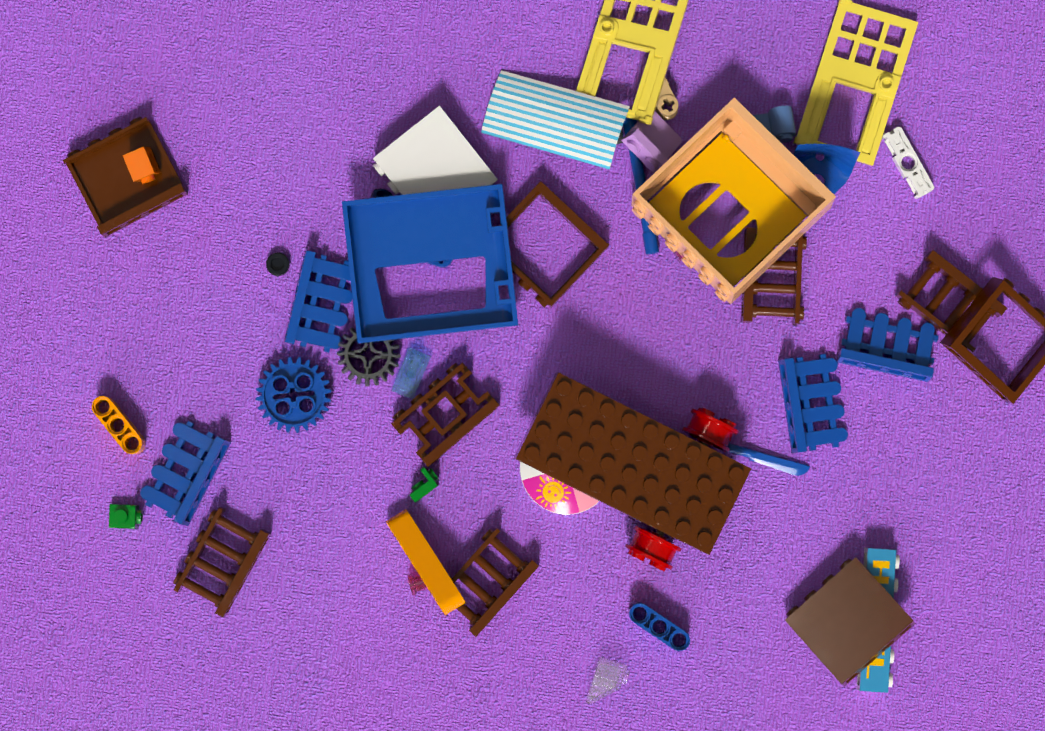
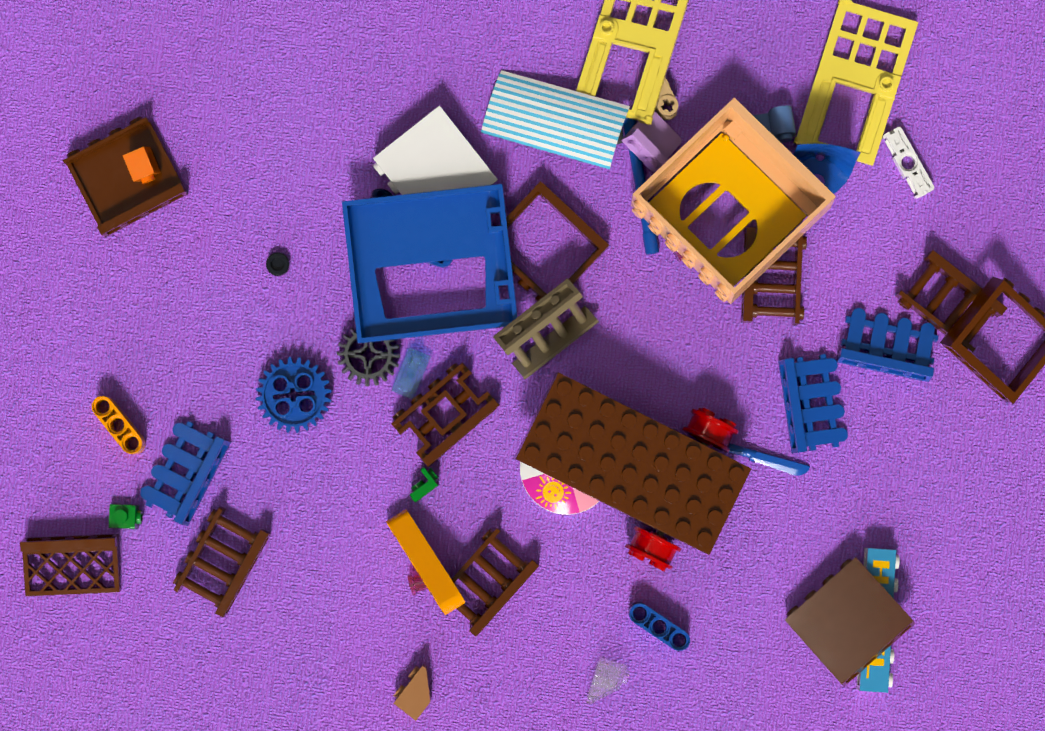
blue fence [284,250,353,353] -> none
none -> reddish brown fence [20,534,121,596]
none -> medium nougat slope [393,664,431,721]
none -> dark tan fence [493,278,599,379]

